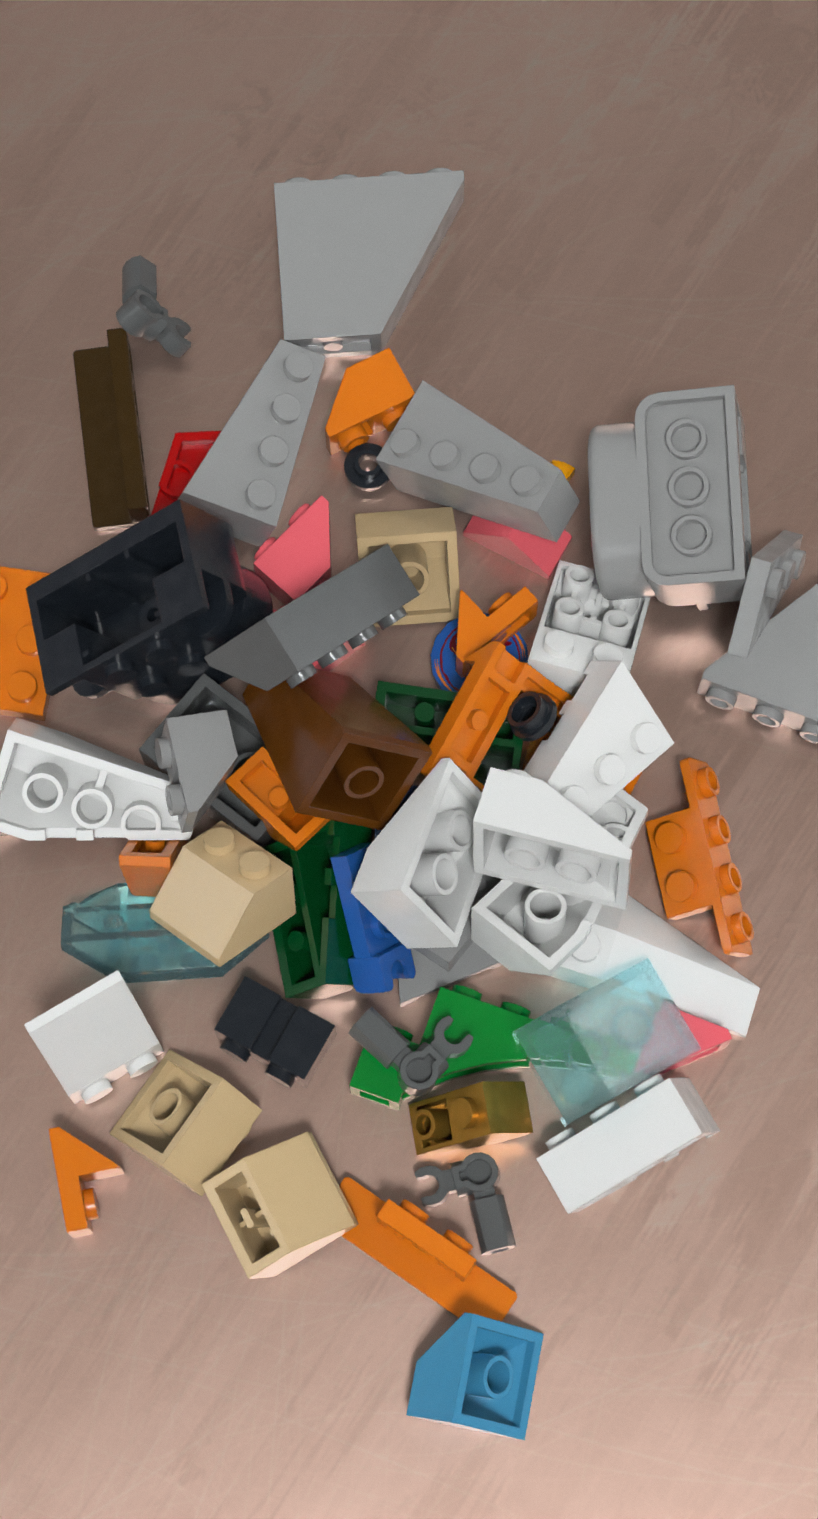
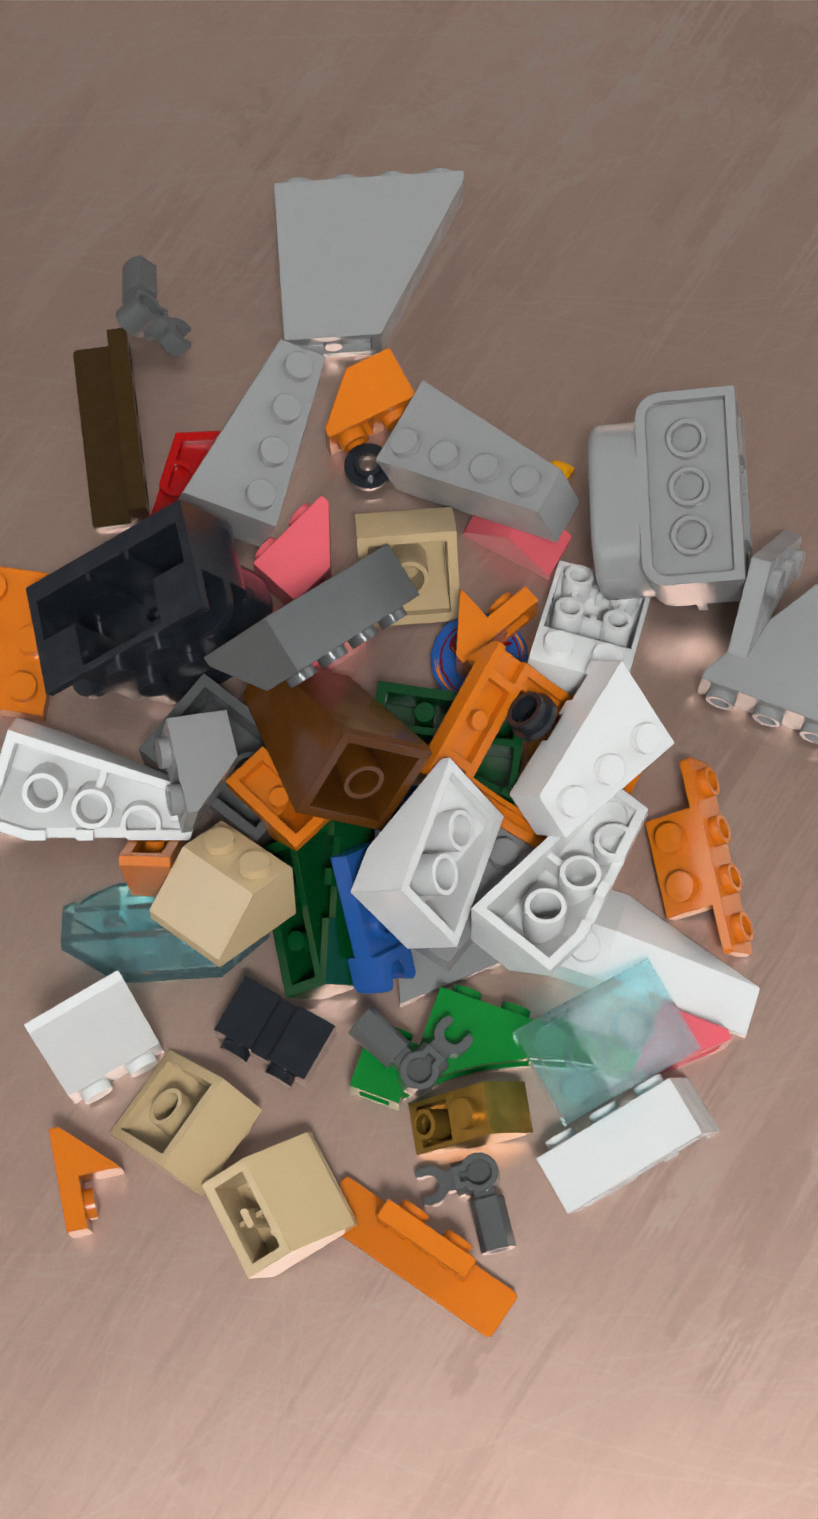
dark azure slope [406,1313,544,1440] -> none
white slope [473,767,633,910] -> none

